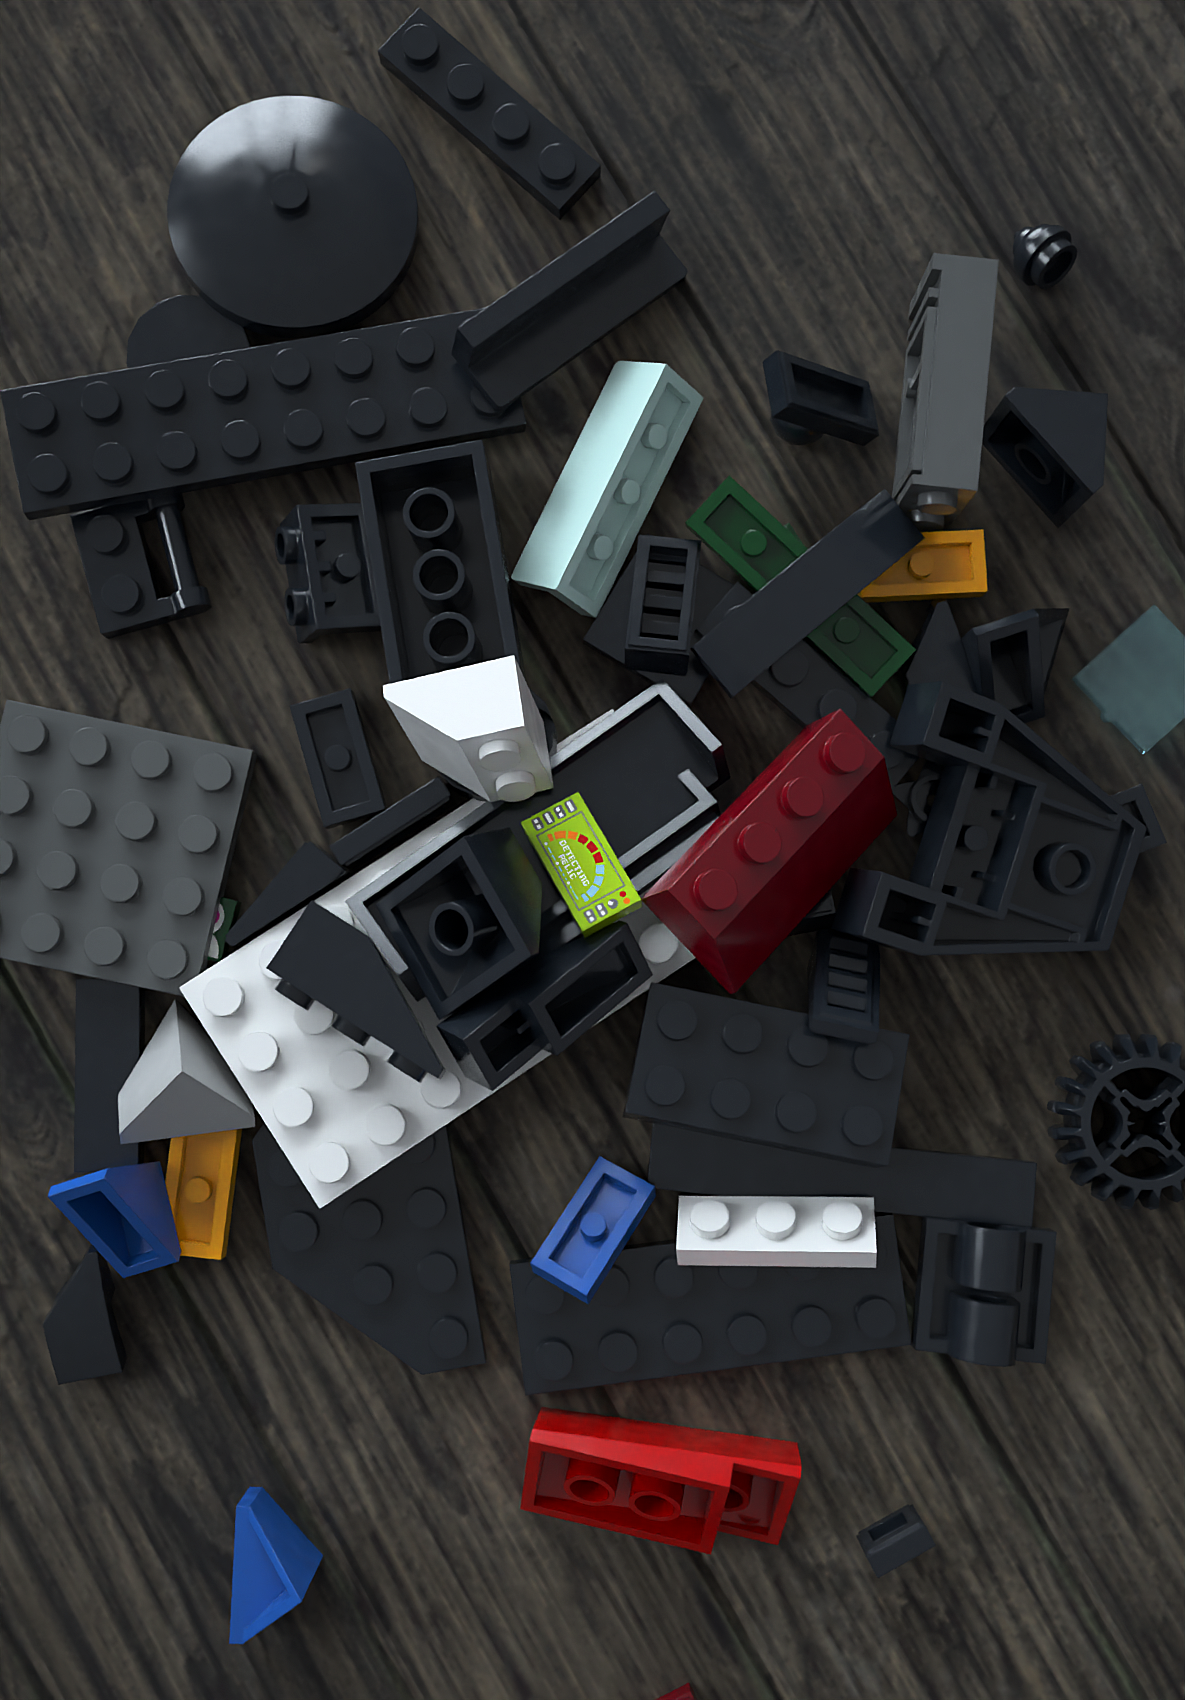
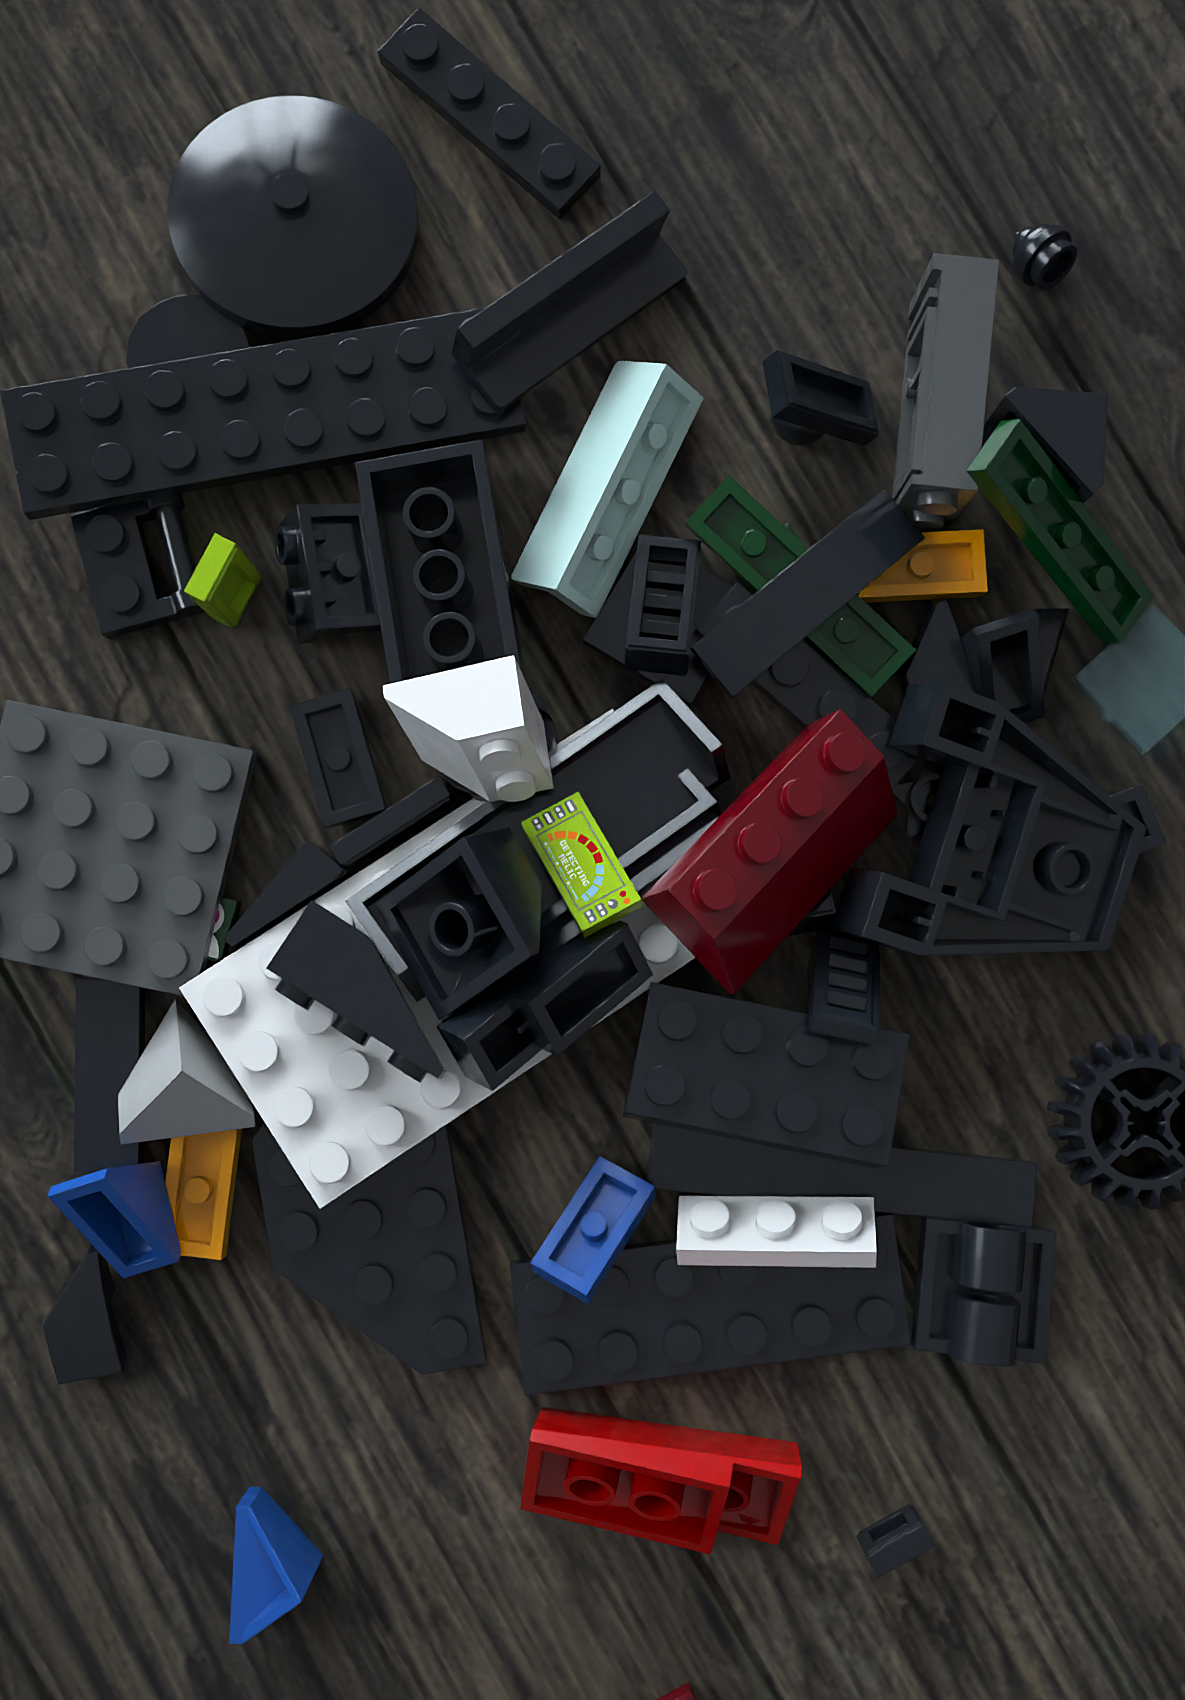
none -> lime tile [184,533,262,629]
none -> dark green plate [966,419,1153,644]

